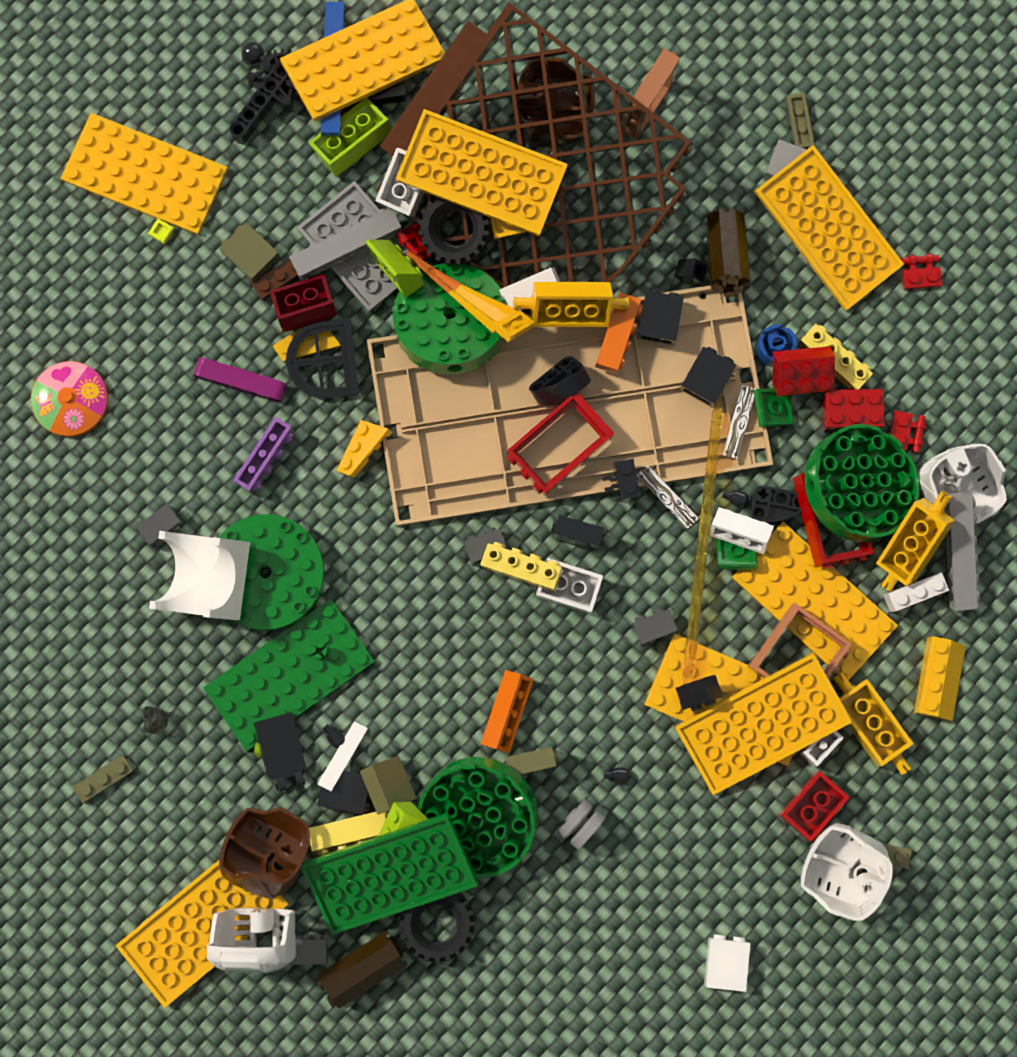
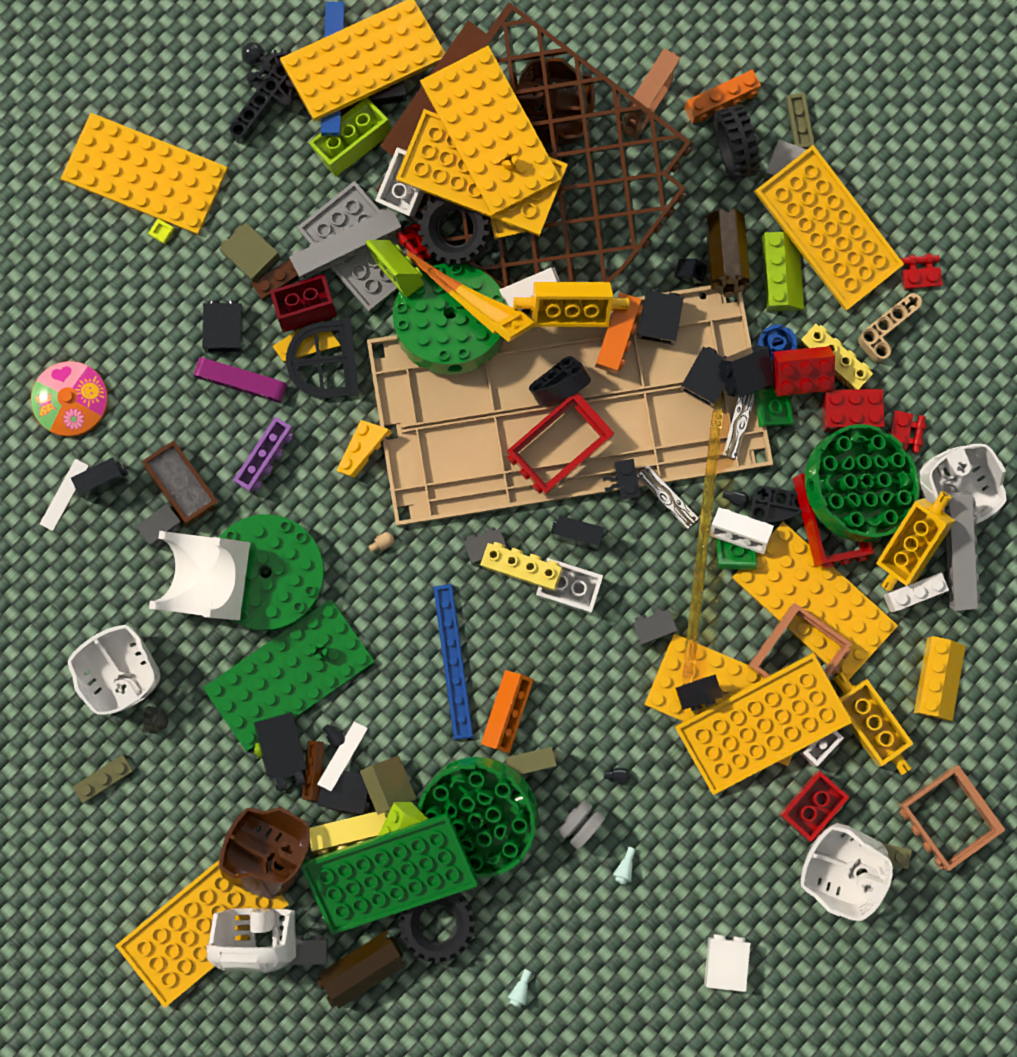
none -> white sticker [40,459,89,531]
none -> white piece [68,625,161,715]
none -> black brick [71,457,129,501]
none -> clear brick [142,440,219,528]
none -> black brick [202,300,244,352]
none -> reddish brown plate [302,741,325,801]
none -> tan cylinder [368,532,394,553]
none -> yellow plate [420,46,561,216]
none -> blue tile [433,584,473,740]
none -> light aqua cone [507,969,532,1008]
none -> light aqua cone [612,847,636,885]
none -> orange brick [684,69,761,125]
none -> black tyre [714,105,760,181]
none -> black brick [721,345,775,398]
none -> lime slope [761,232,804,312]
none -> tan beam [858,293,922,363]
none -> nougat window [898,765,1005,871]

